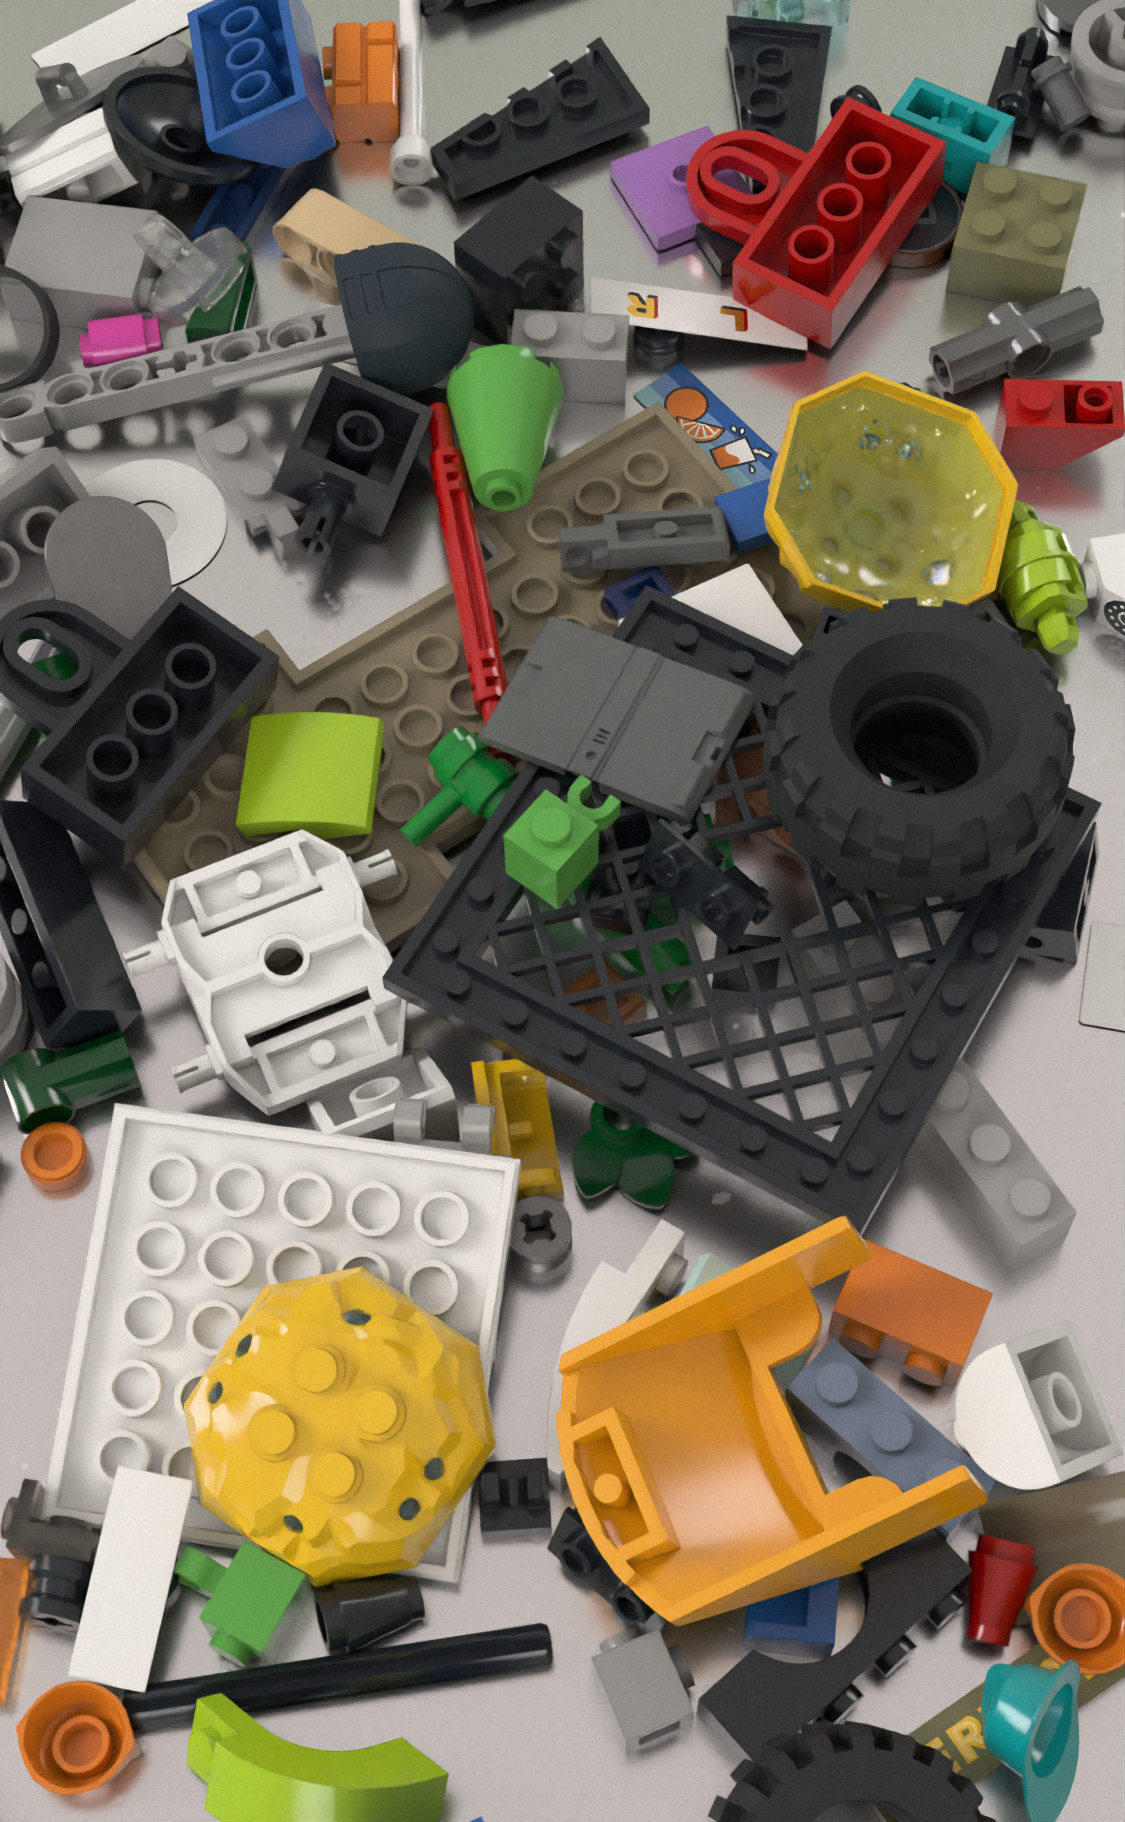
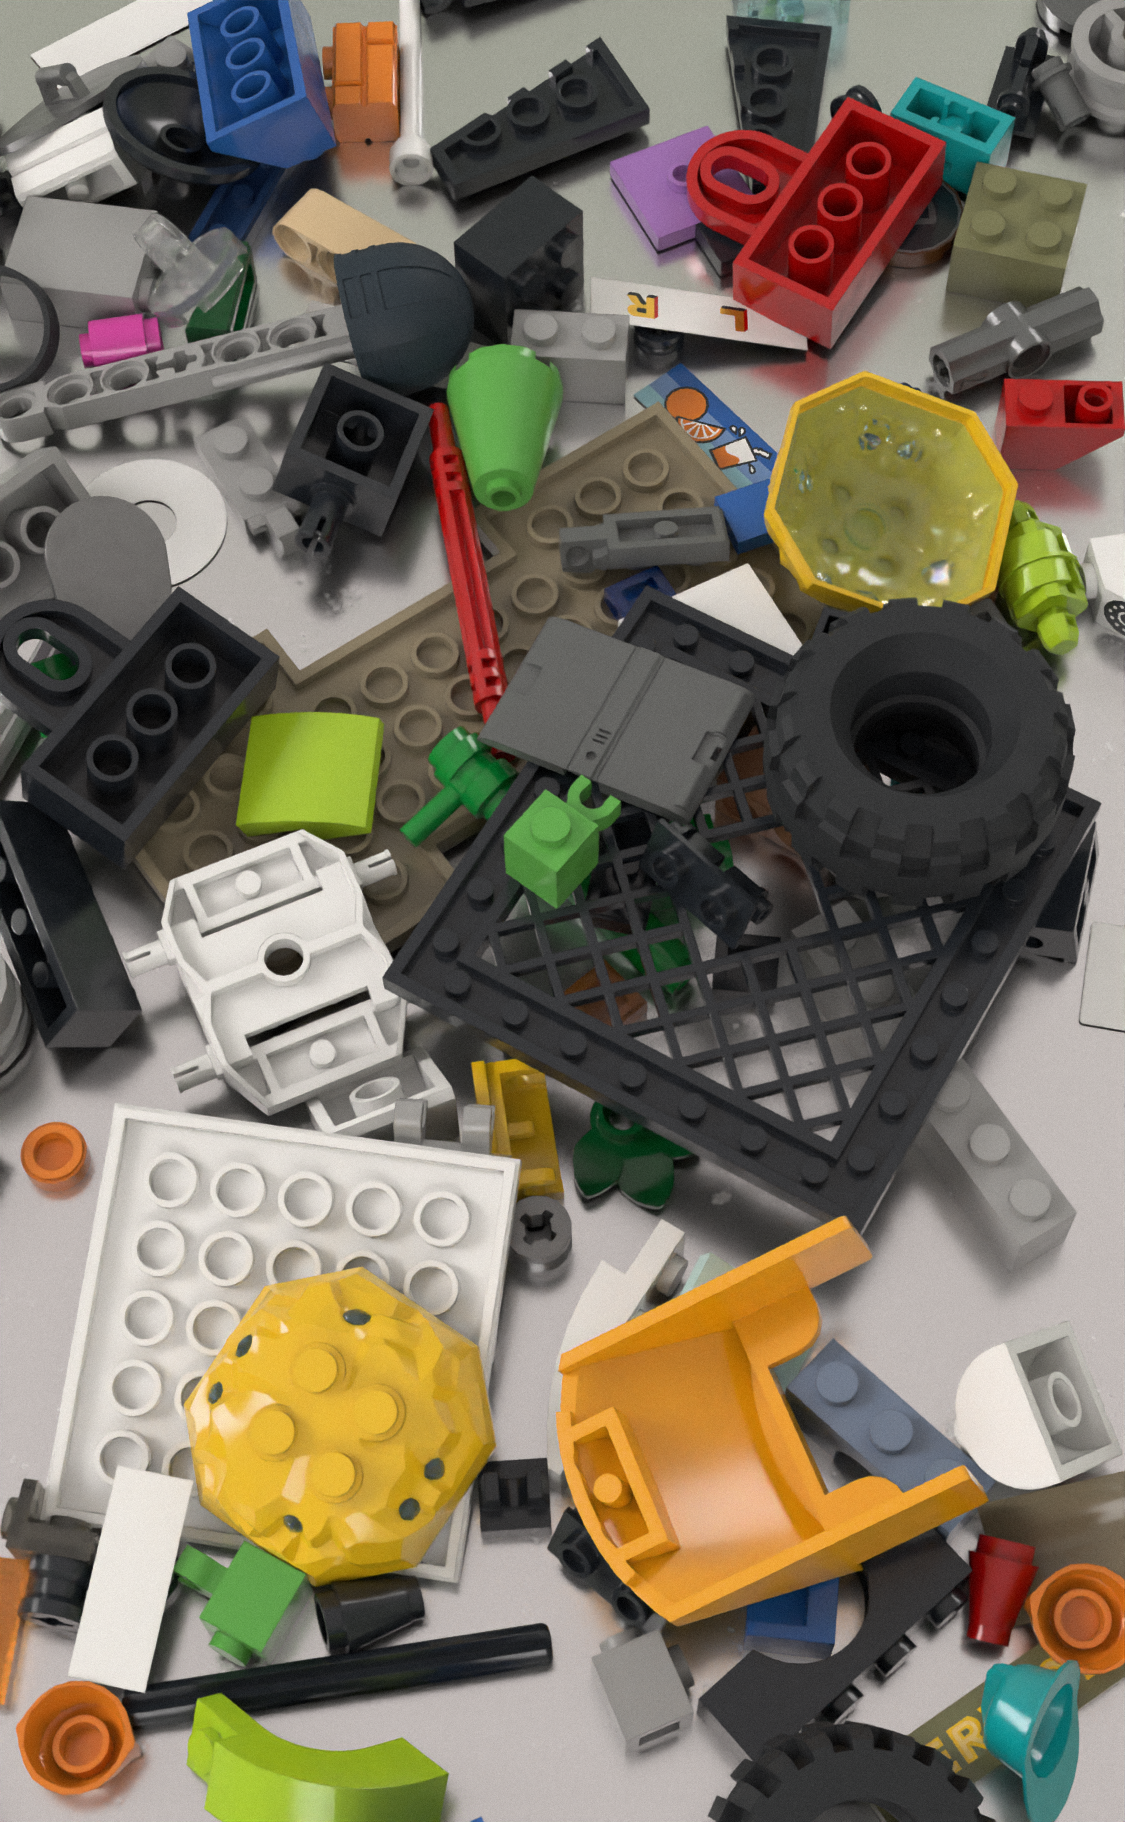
dark green piece [0,1030,141,1135] -> none
orange brick [828,1239,993,1387] -> none

